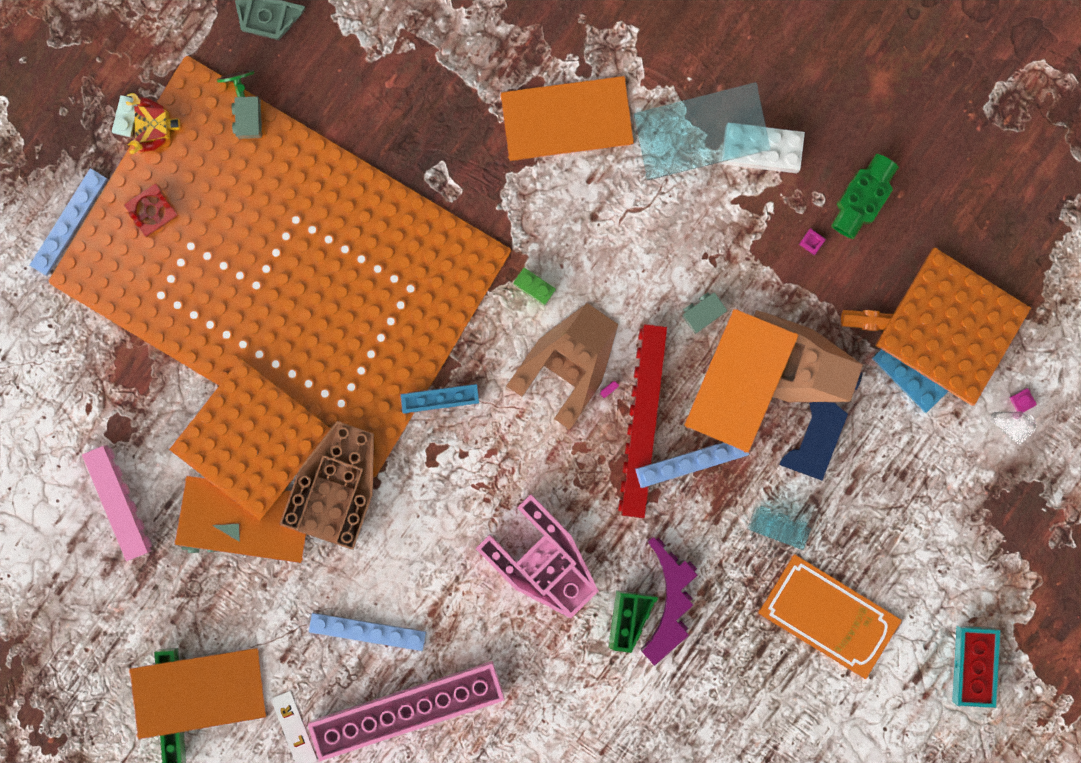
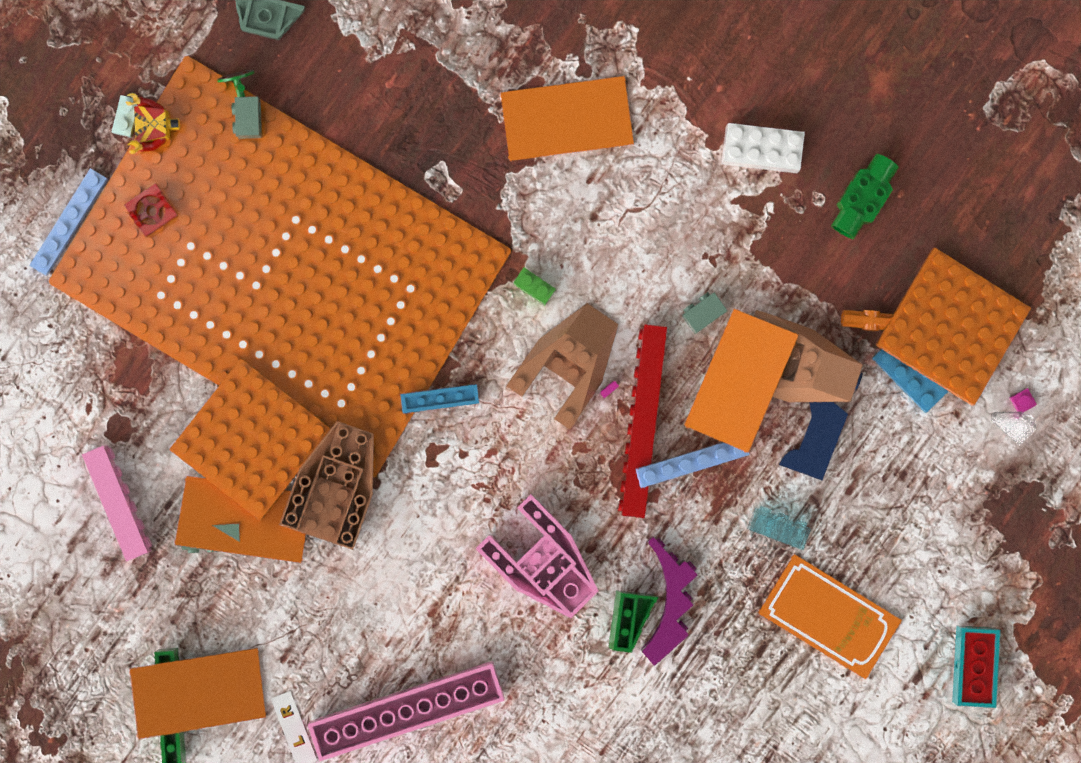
light blue plate [309,613,426,651] -> none
clear light blue piece [634,82,771,180] -> none
dark pink tile [799,228,826,255] -> none

